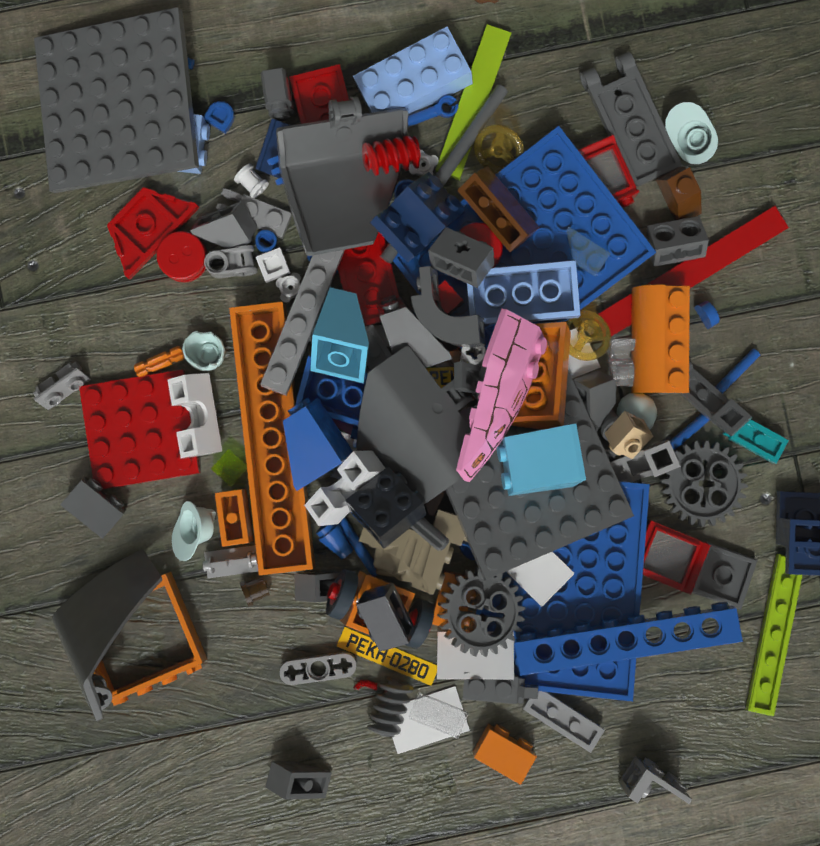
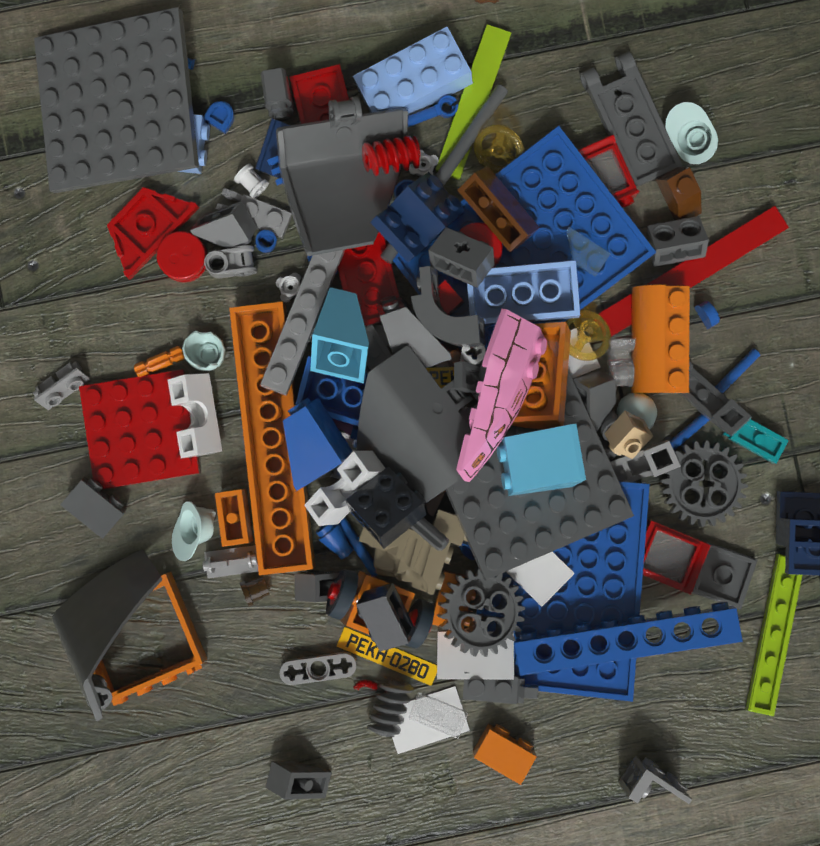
clear neon green plate [211,449,247,486] -> none
white plate [256,247,290,283] -> none
light grey plate [522,691,605,753] -> none

